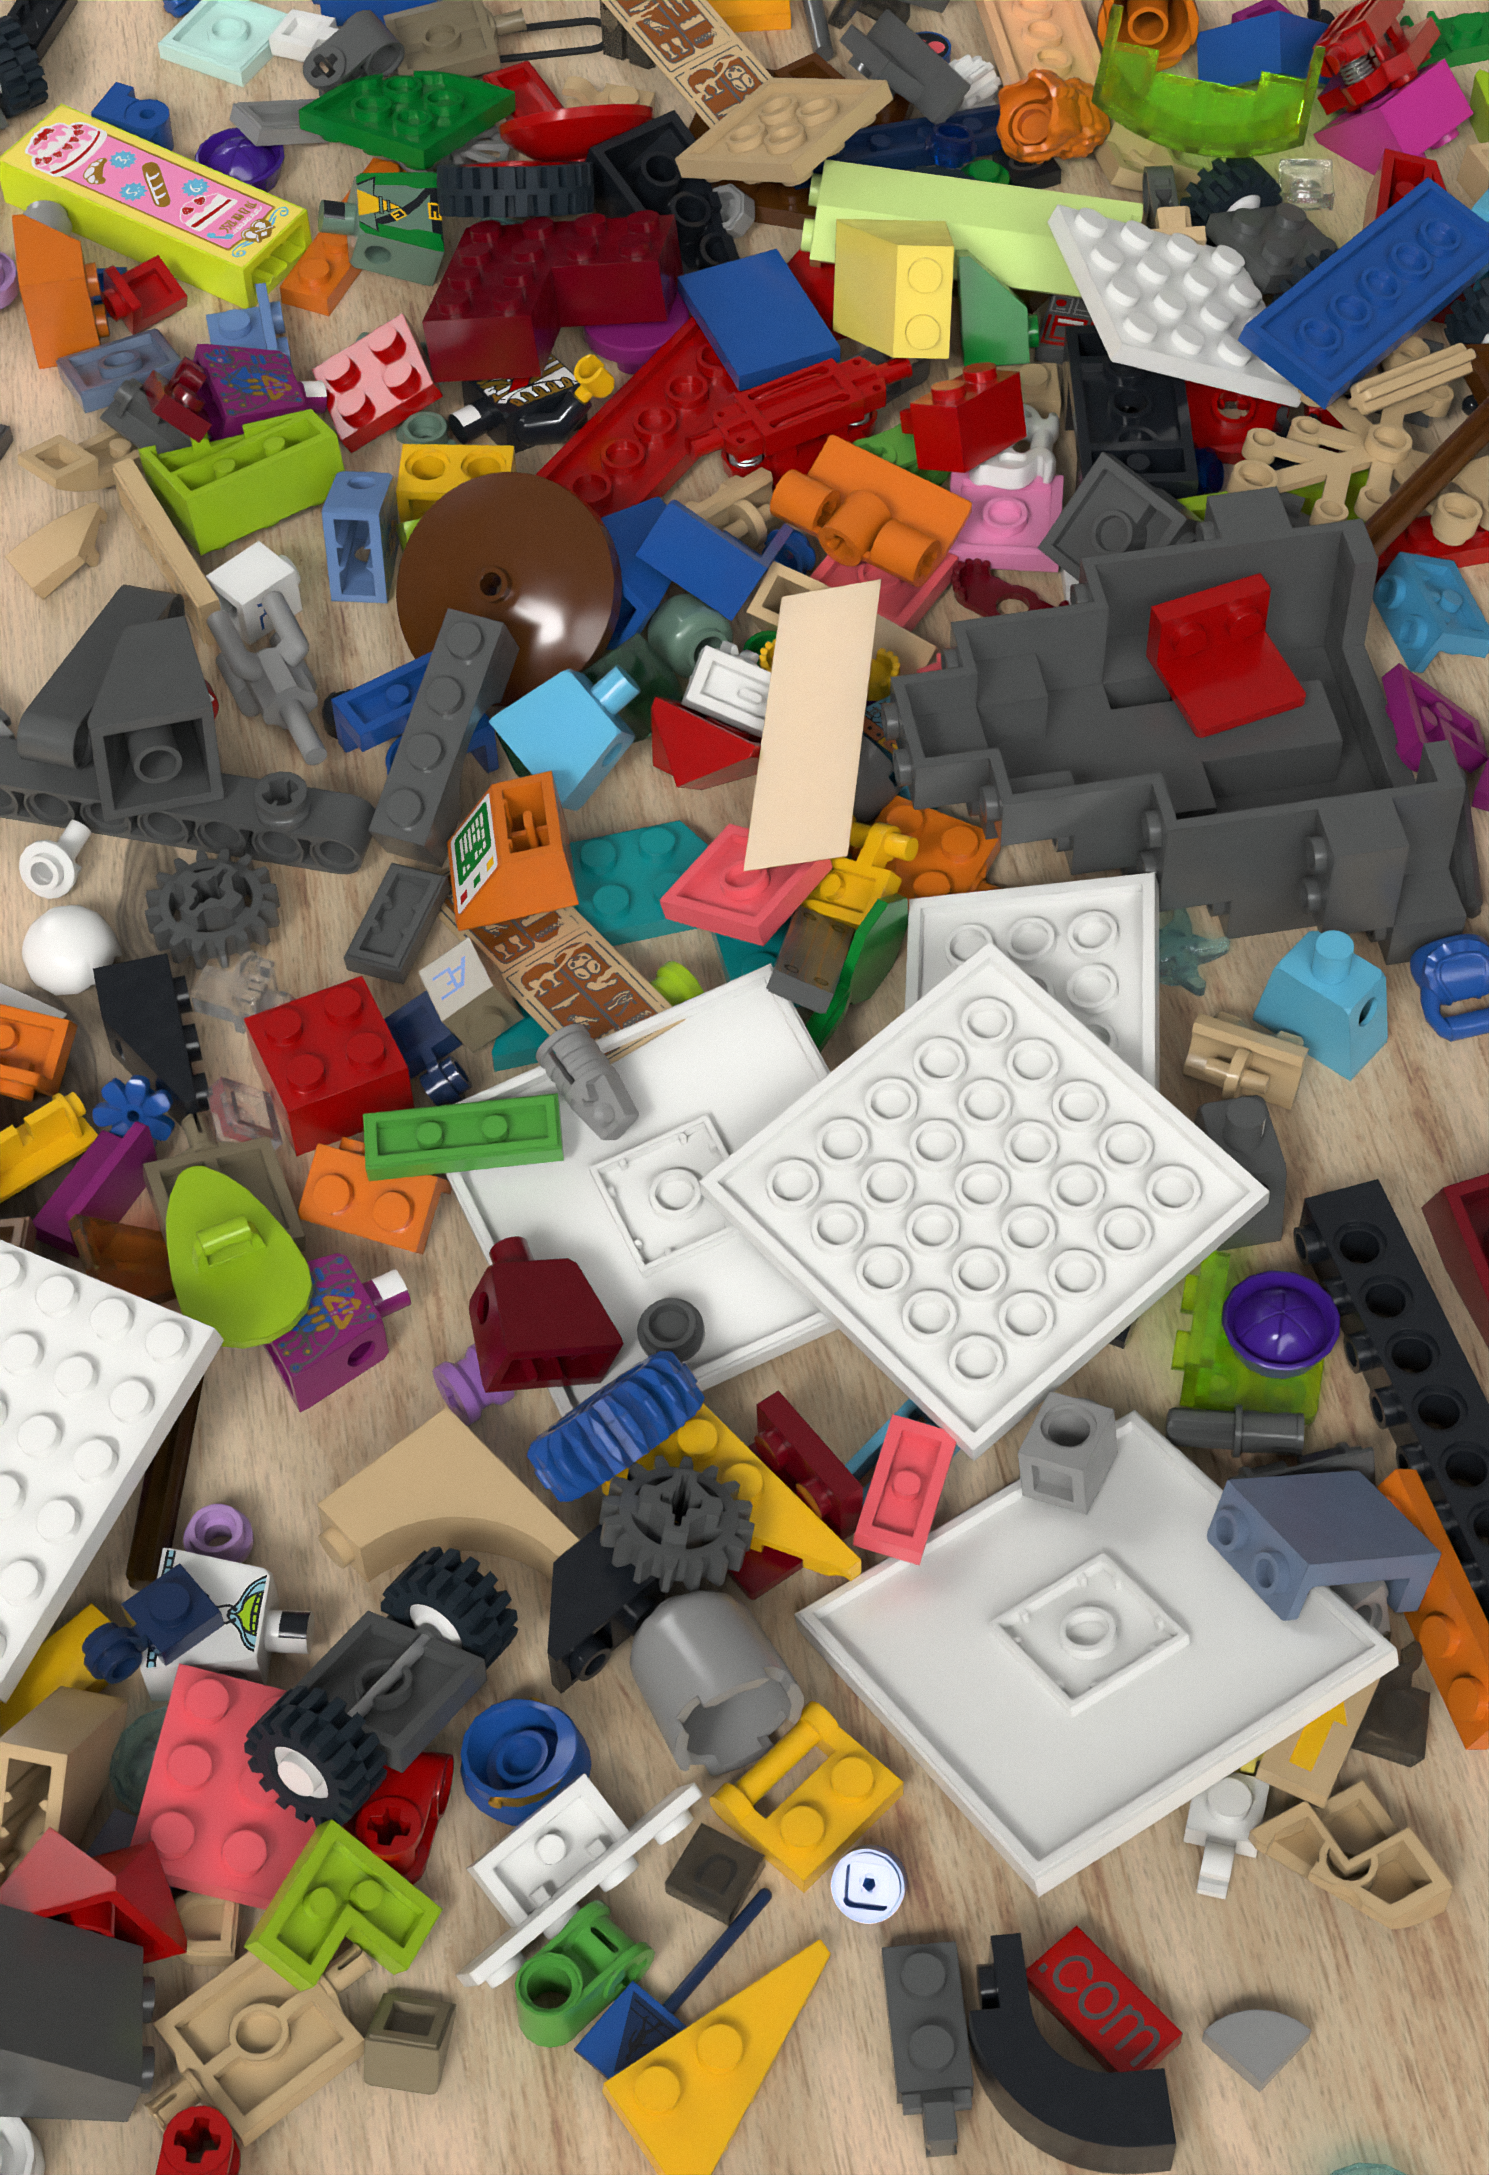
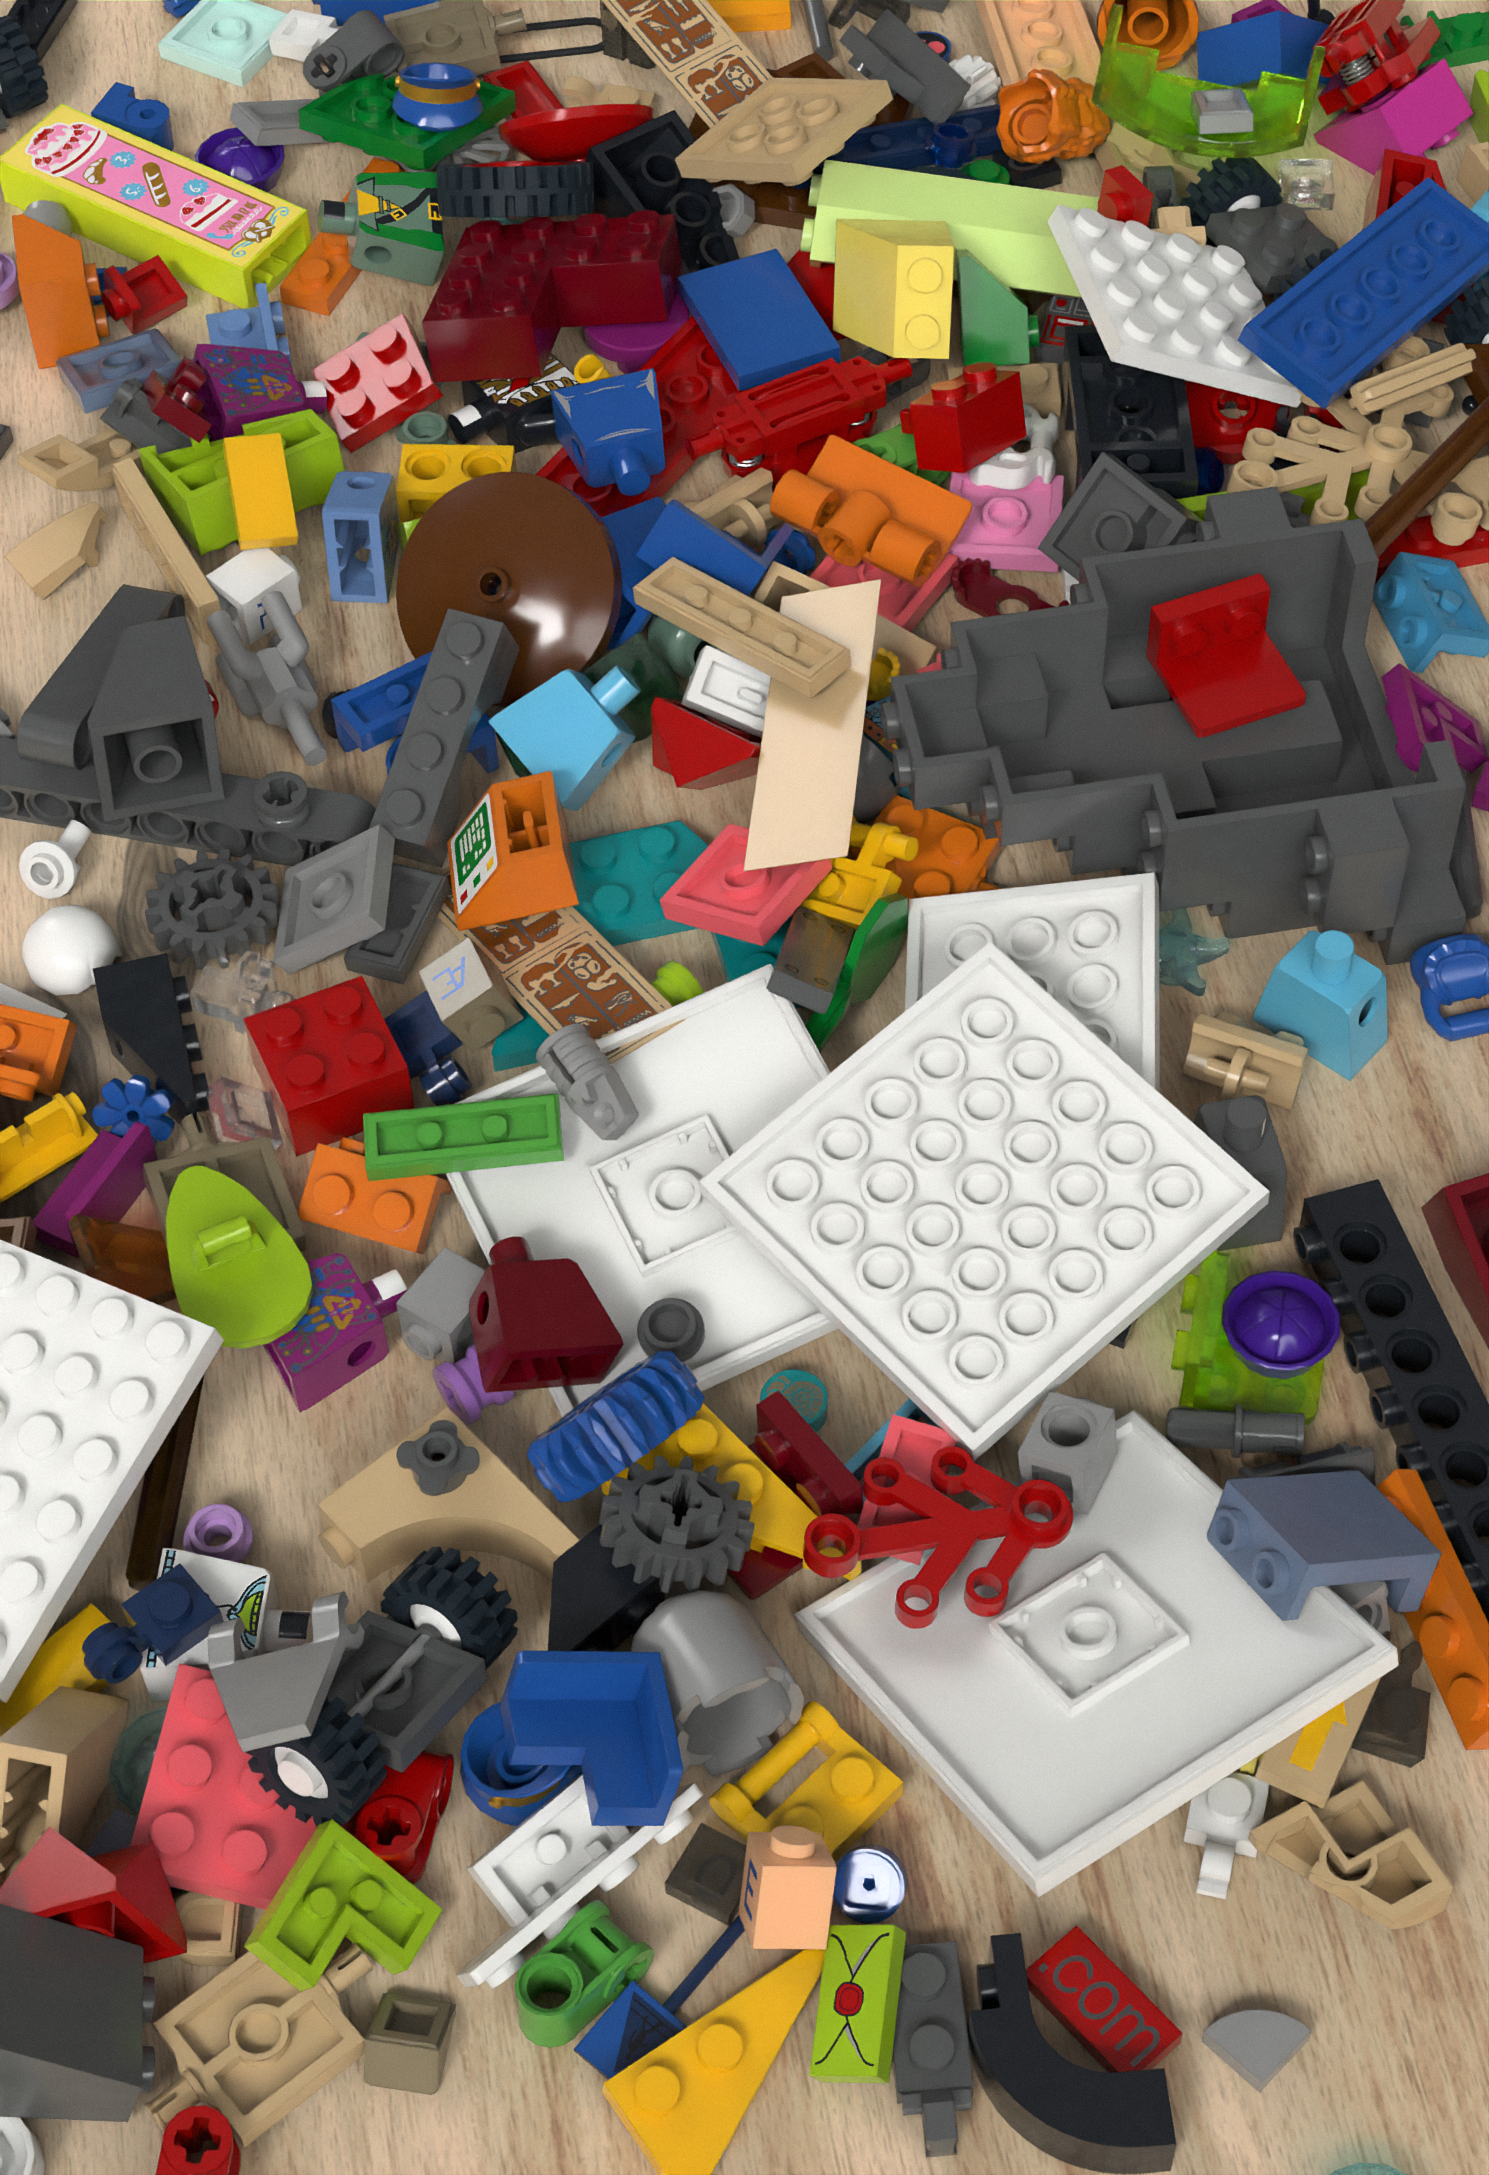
none -> light grey flag [208,1591,364,1752]
none -> yellow tile [223,433,298,550]
none -> light grey plate [273,824,395,975]
none -> blue piece [392,62,483,132]
none -> light grey brick [396,1247,486,1363]
none -> dark grey plate [396,1420,480,1496]
none -> blue panel [500,1650,683,1826]
none -> blue torso [551,368,665,496]
none -> tan tile [633,557,851,698]
none -> light nougat brick [738,1825,837,1950]
none -> teal tile [760,1370,828,1432]
none -> red plant [803,1446,1074,1629]
none -> lime tile [809,1925,906,2083]
none -> red plate [1097,165,1154,227]
none -> light grey tile [1191,88,1253,134]

